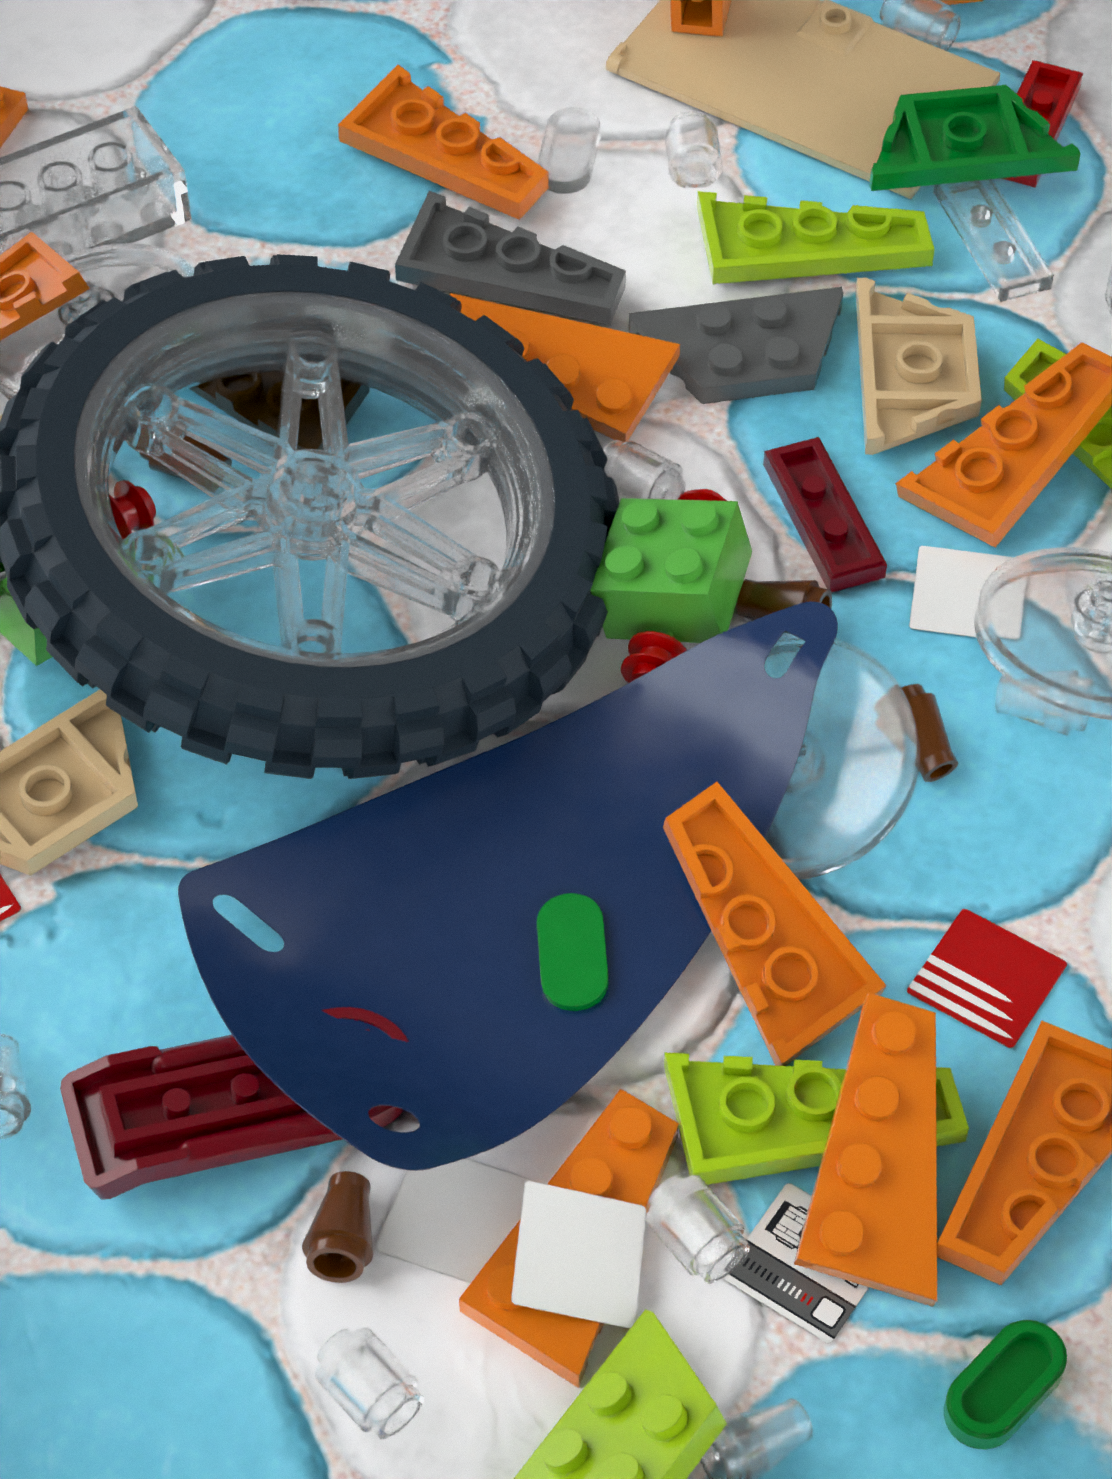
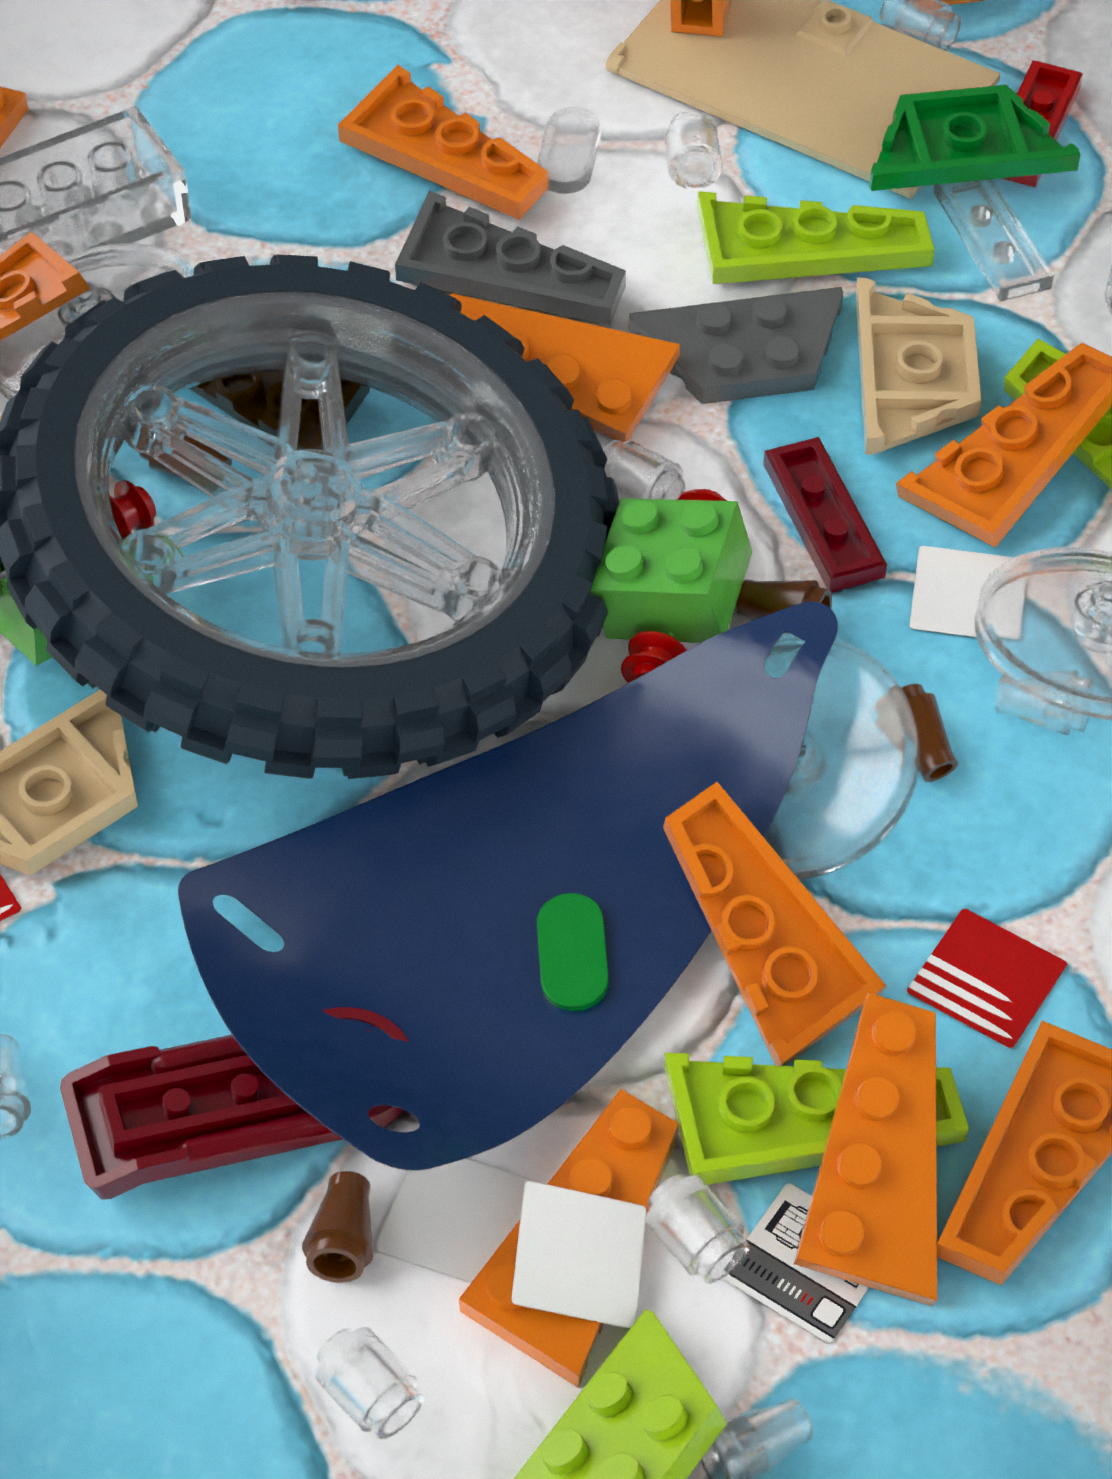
green tile [943,1320,1067,1449] -> none

